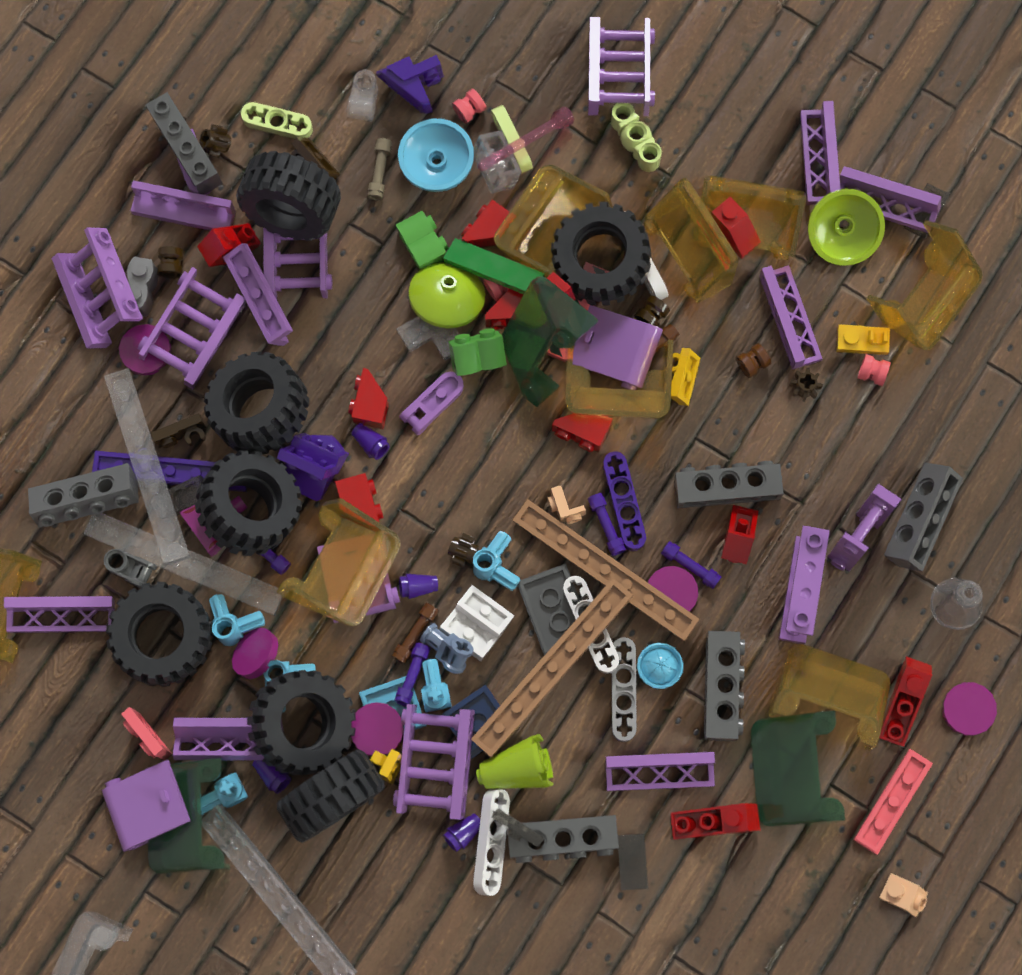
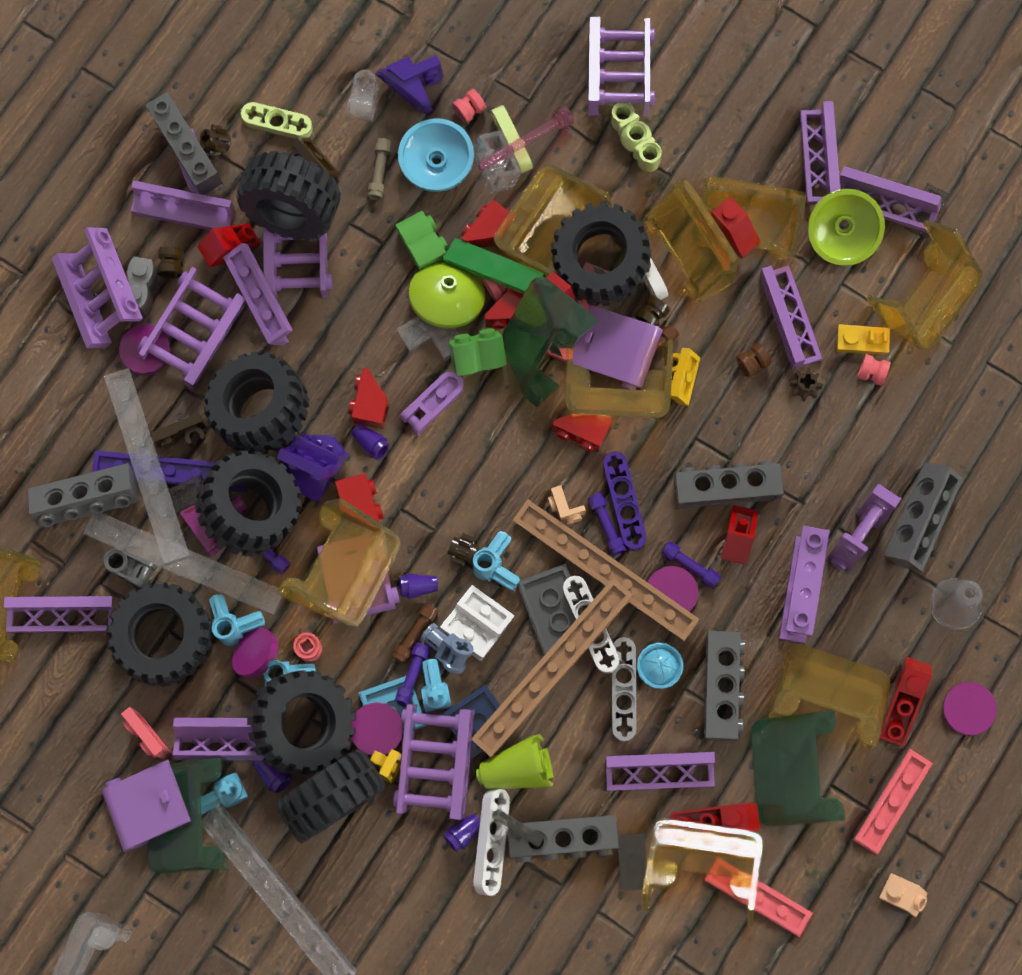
none -> coral wheel [294,633,322,662]
none -> clear yellow windscreen [642,819,763,927]
none -> coral tile [704,857,813,937]

